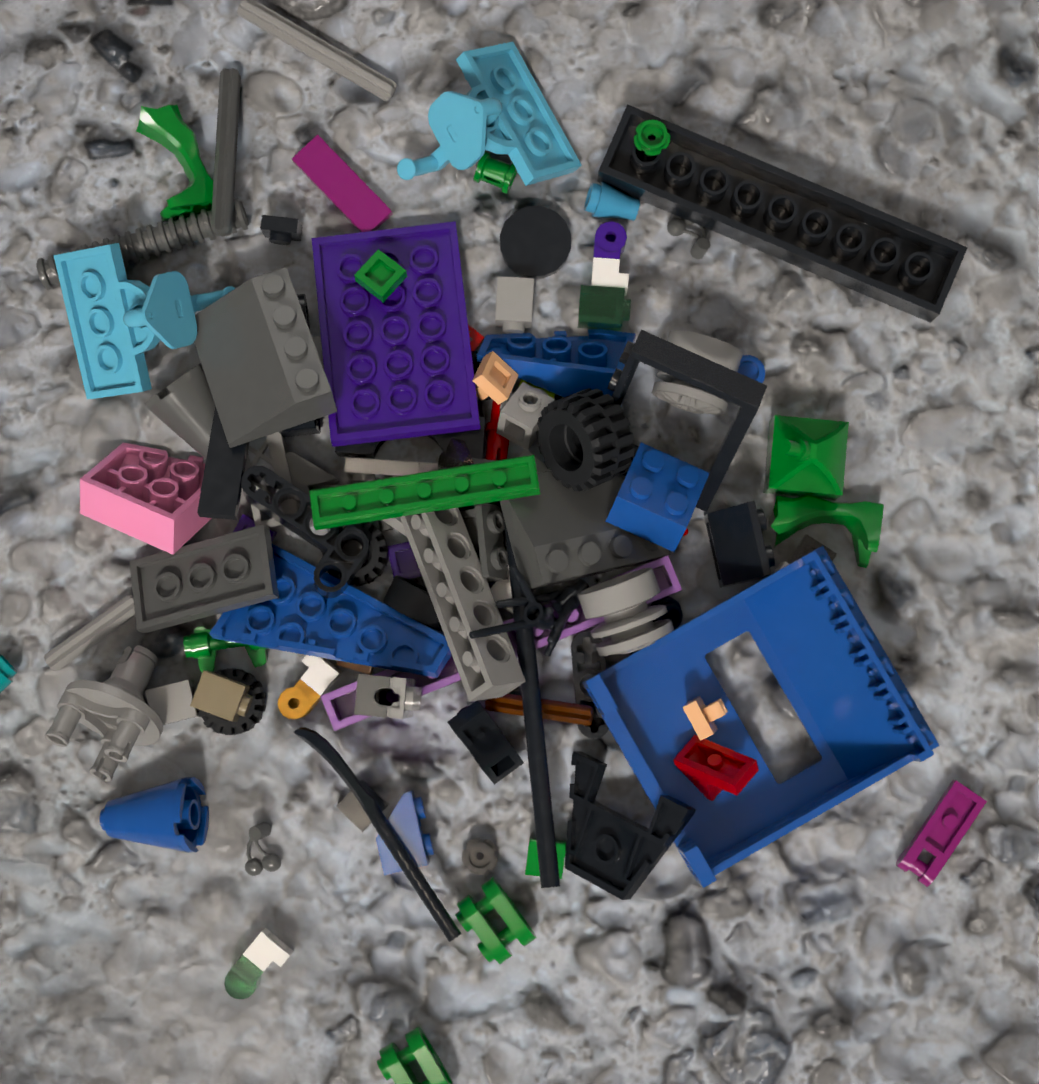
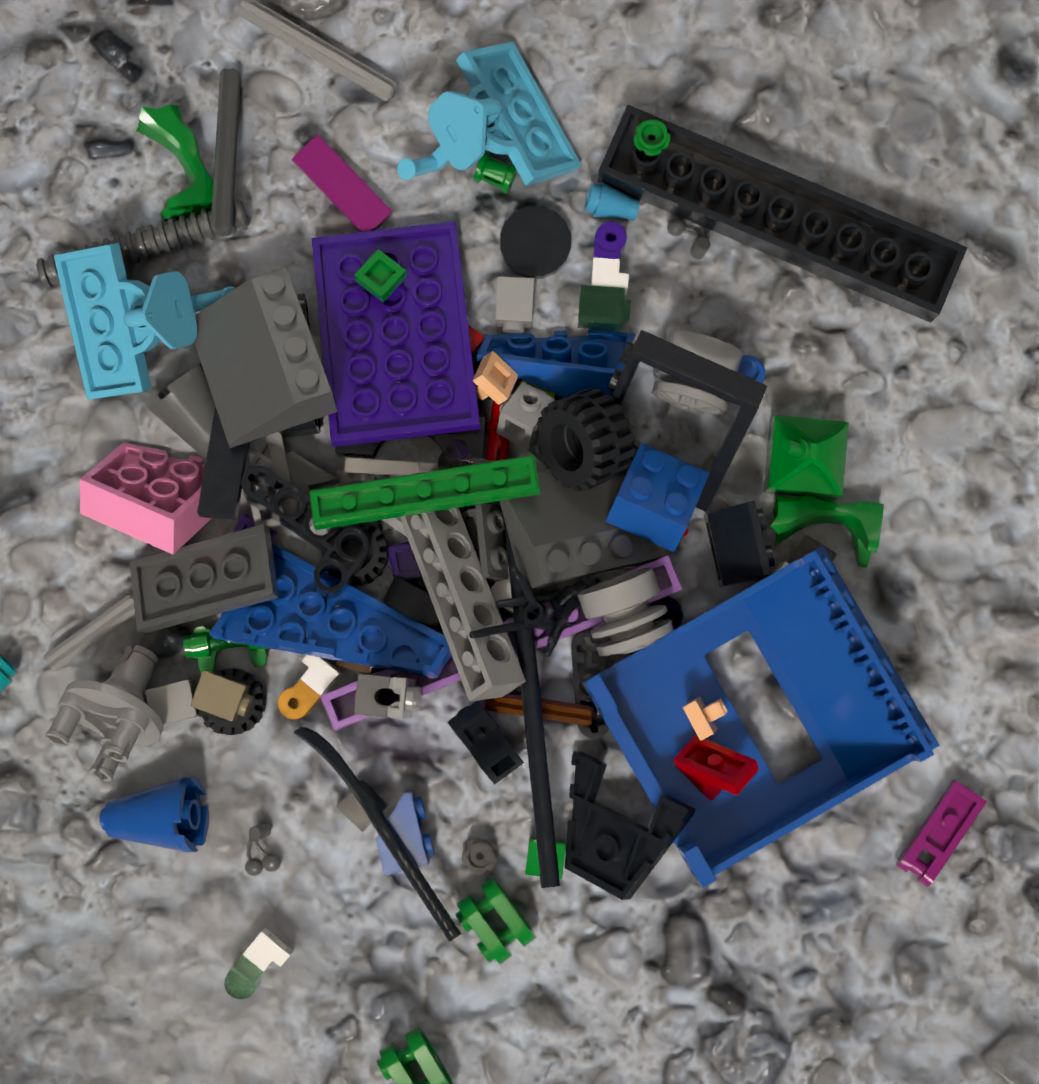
black plate [260,215,303,245] -> none

